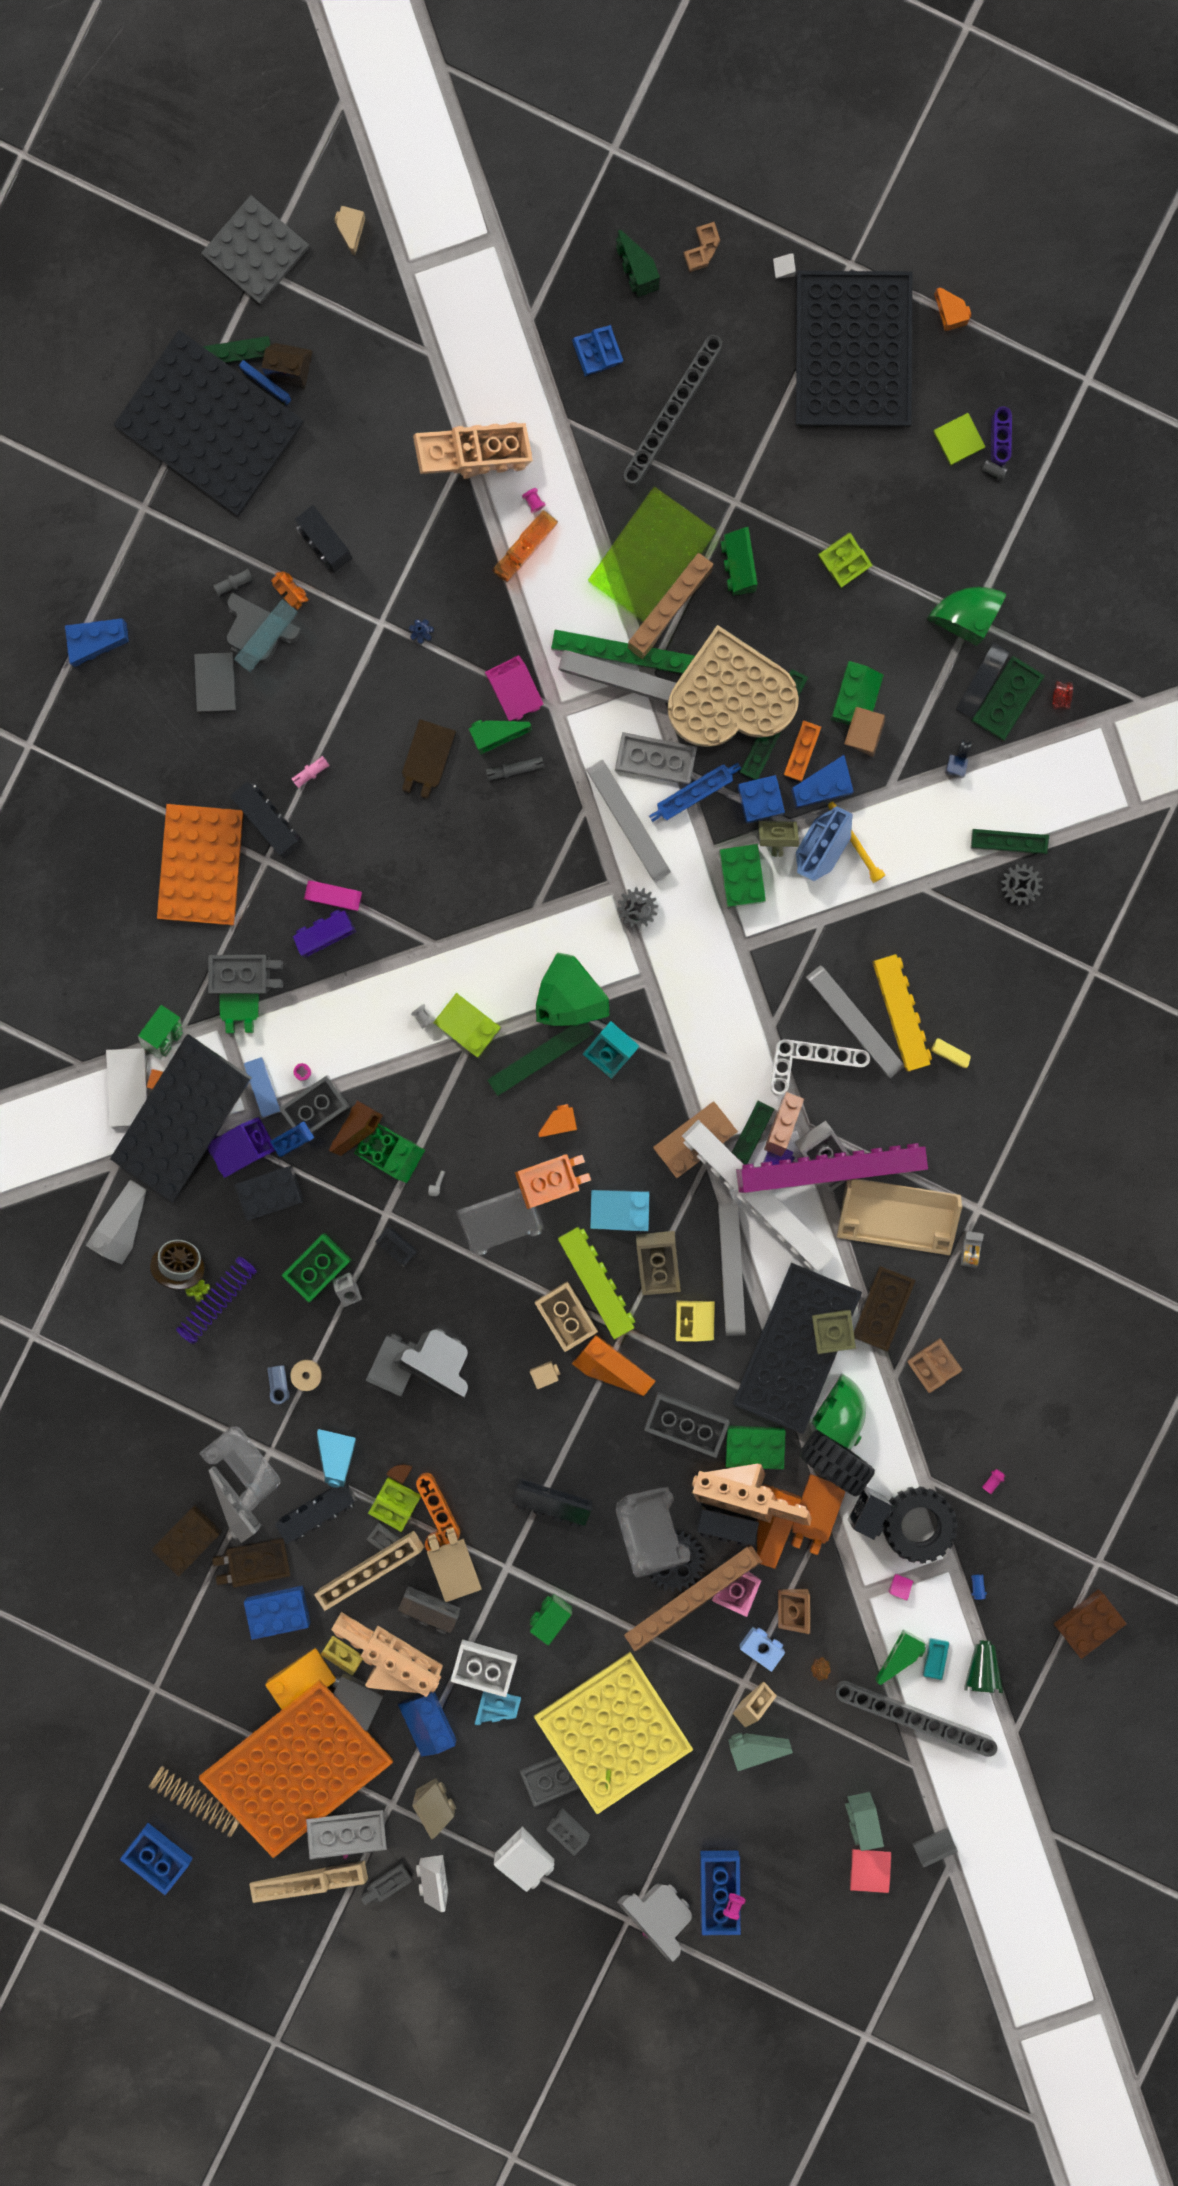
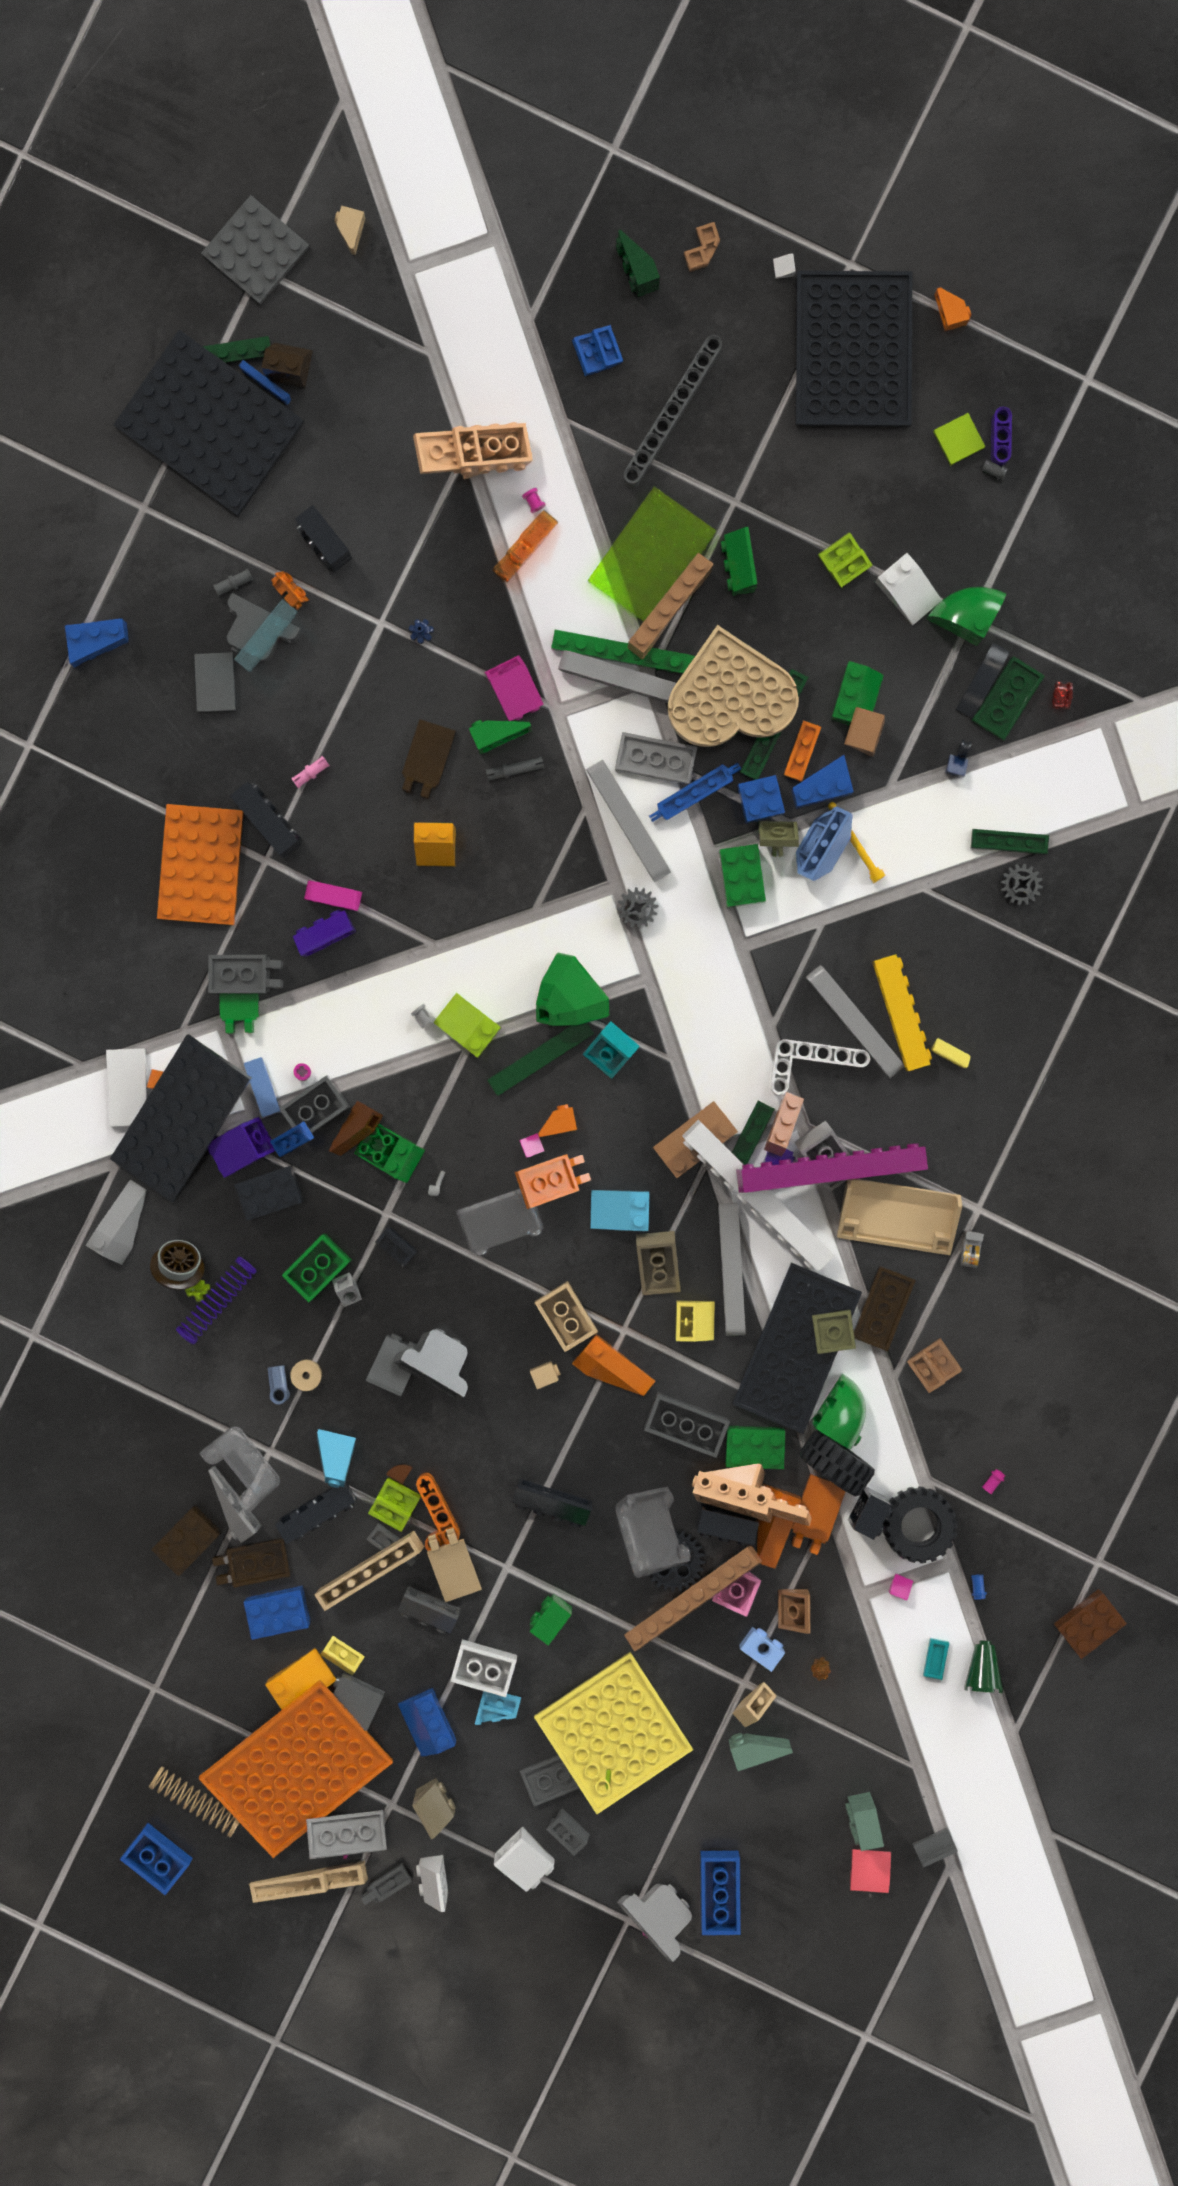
green brick [138,1005,183,1060] -> none
light nougat wedge [331,1612,443,1697] -> none
lime brick [558,1227,635,1339] -> none
dark pink bush [723,1893,746,1920] -> none
dark grey beam [834,1681,998,1757] -> none
green slope [875,1629,926,1685] -> none
none -> light orange slope [414,823,456,866]
none -> slope [520,1133,544,1158]
none -> white slope [875,553,942,626]

